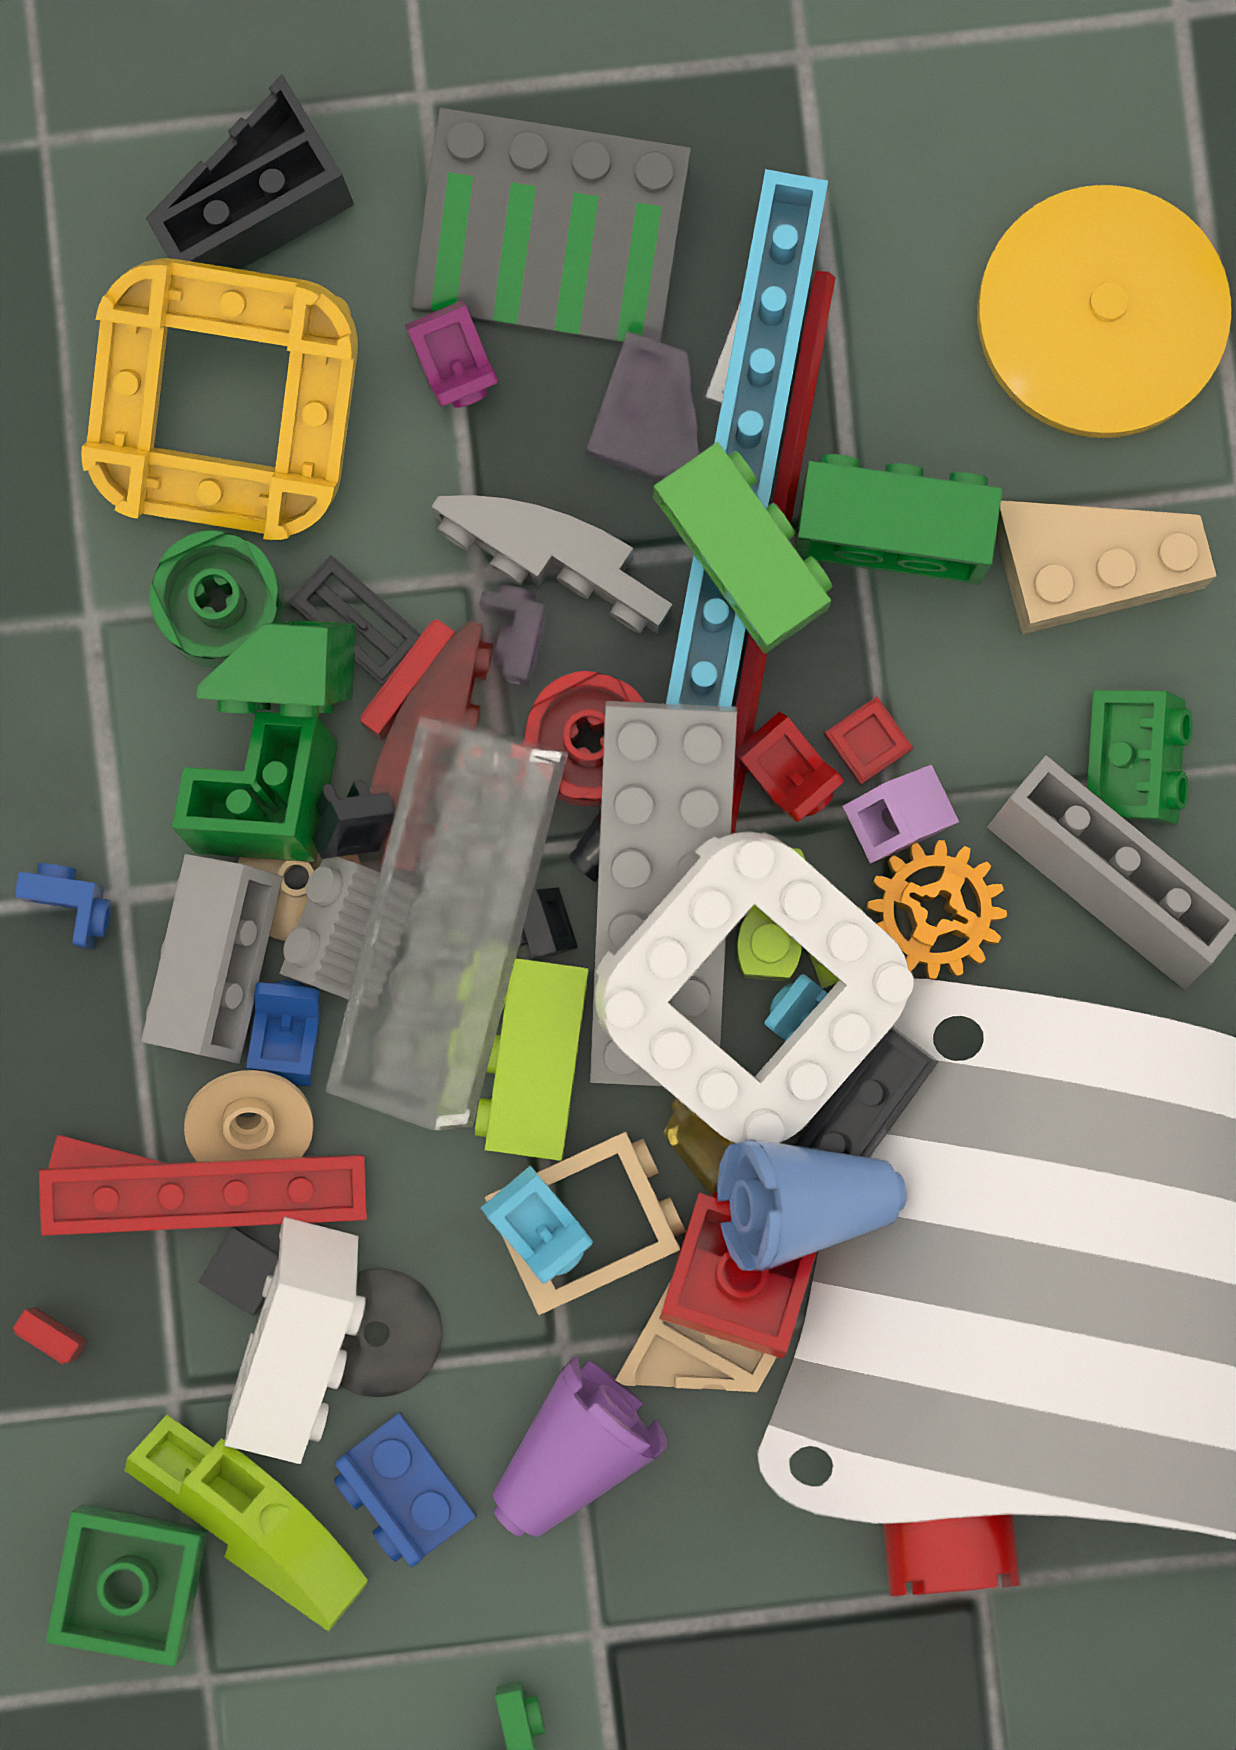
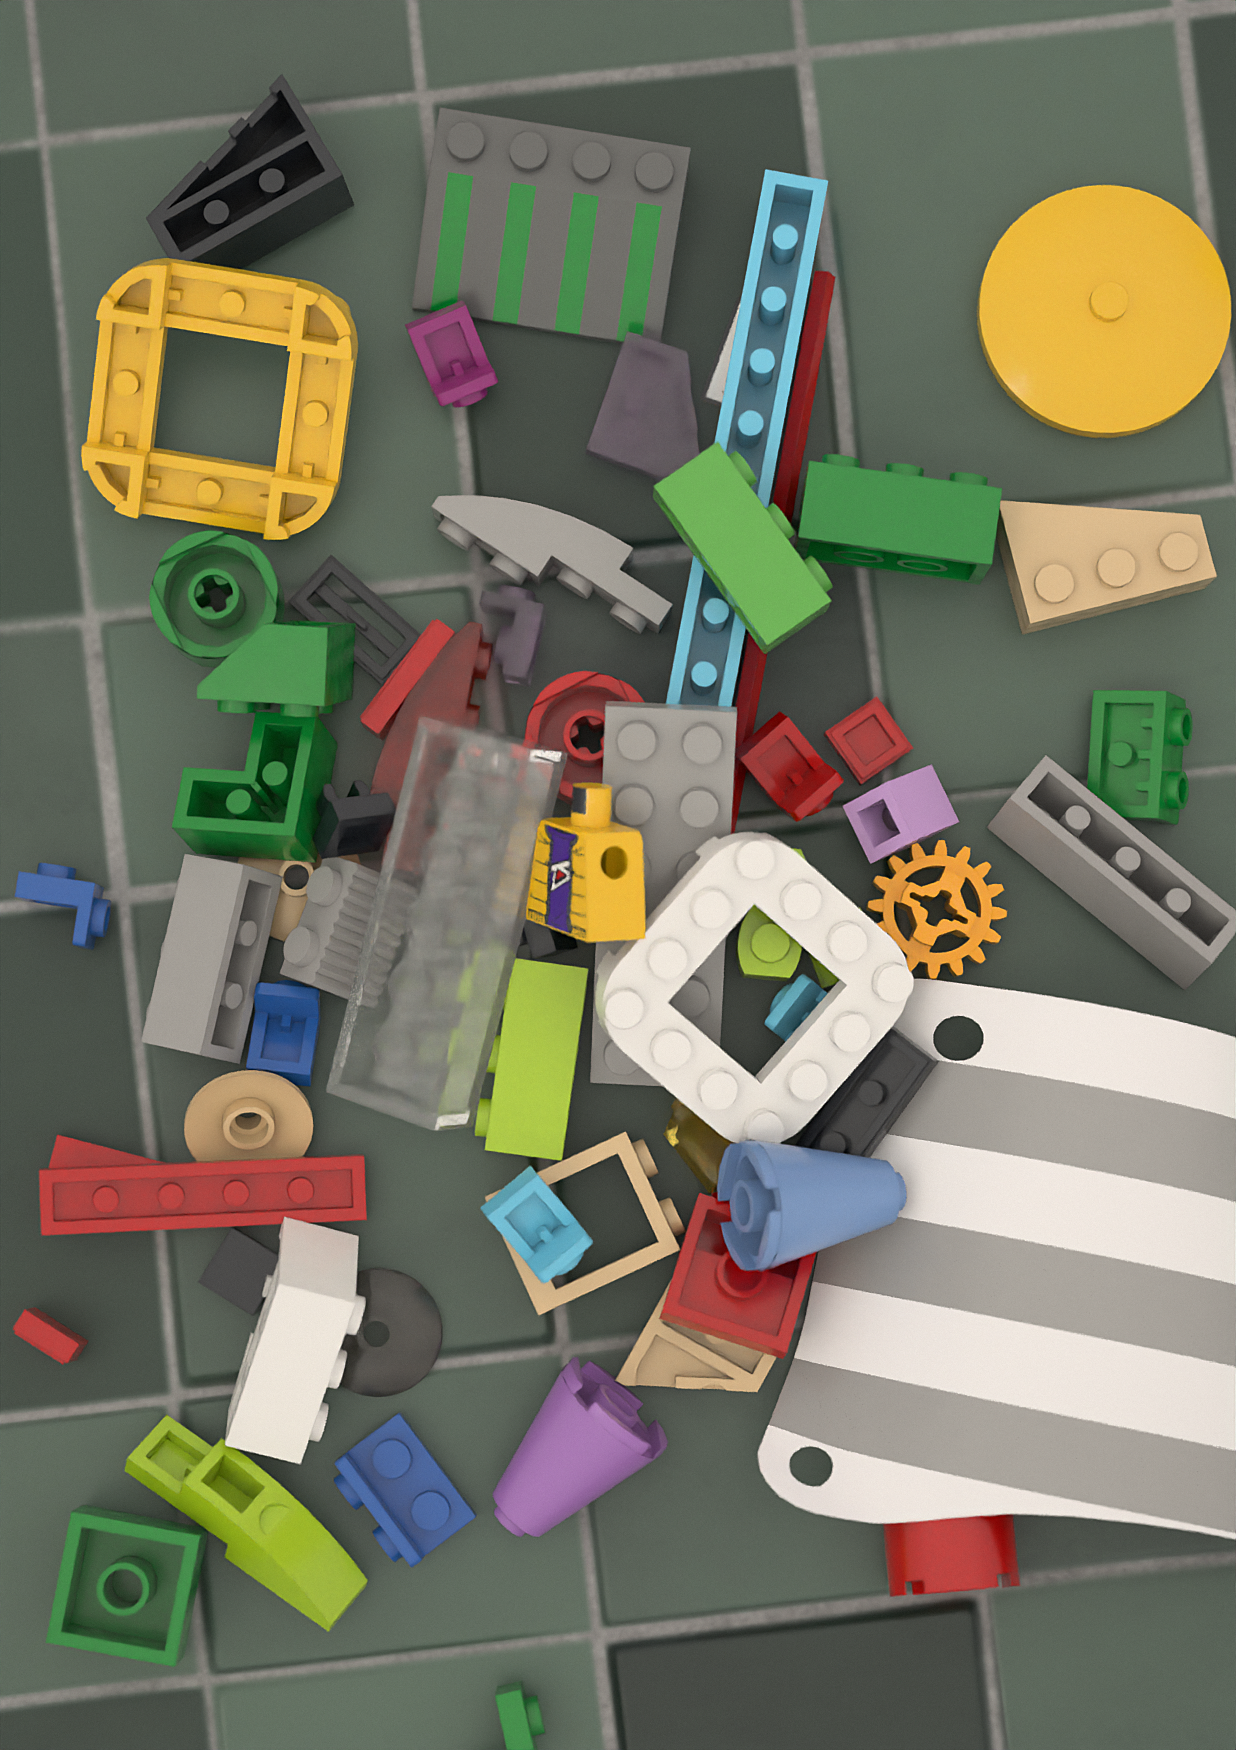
none -> yellow torso [526,783,646,942]

